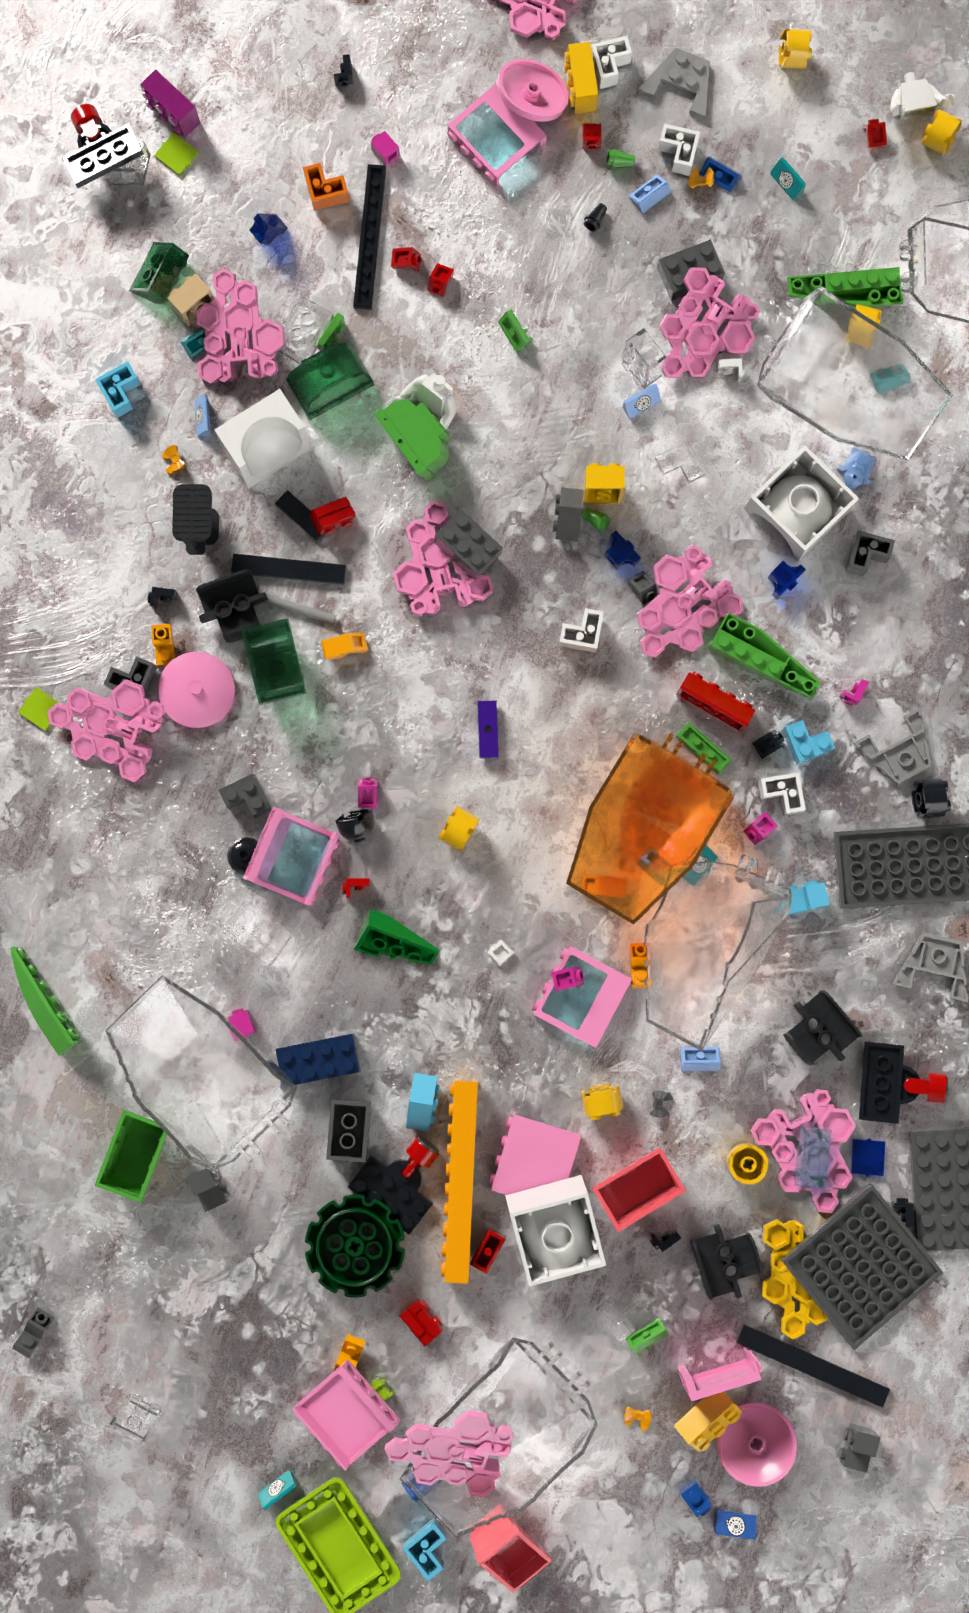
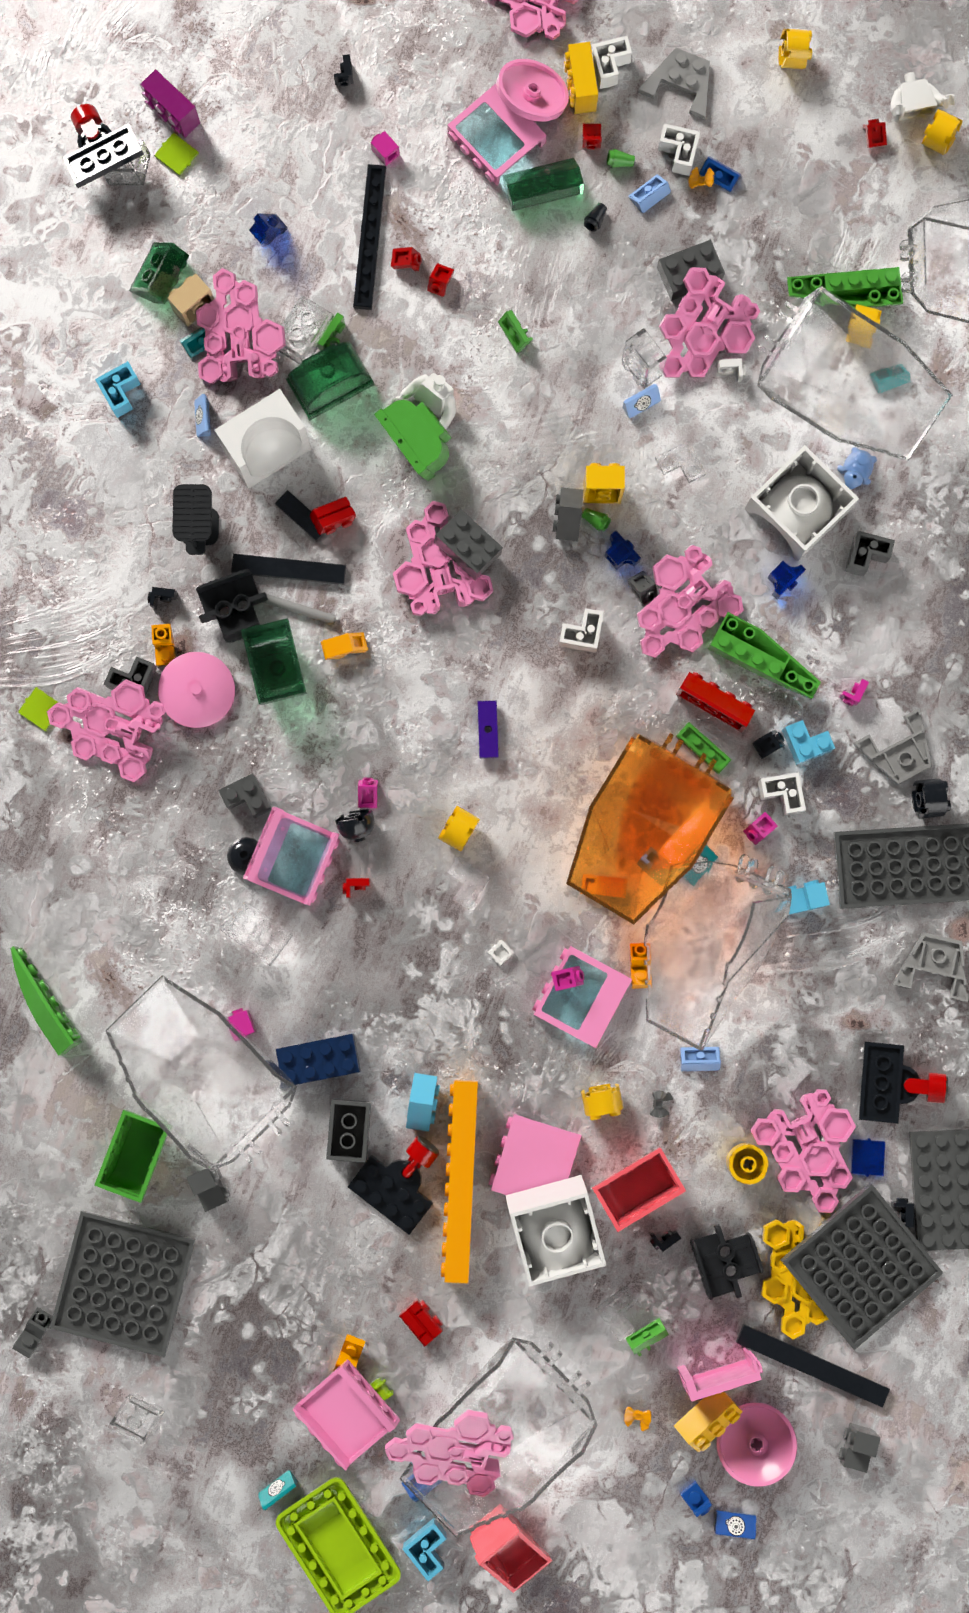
light orange piece [162,445,186,474] -> none
orange brick [302,163,350,211] -> none
dark green piece [305,1194,405,1298] -> none
green wedge [354,909,440,965] -> none
red brick [470,1227,506,1274] -> none
teal slope [770,157,806,200] -> none
black piece [783,990,862,1065] -> none
clear light blue piece [794,1127,832,1189] -> none
none -> dark grey plate [50,1211,196,1357]
none -> clear green slope [502,158,584,211]

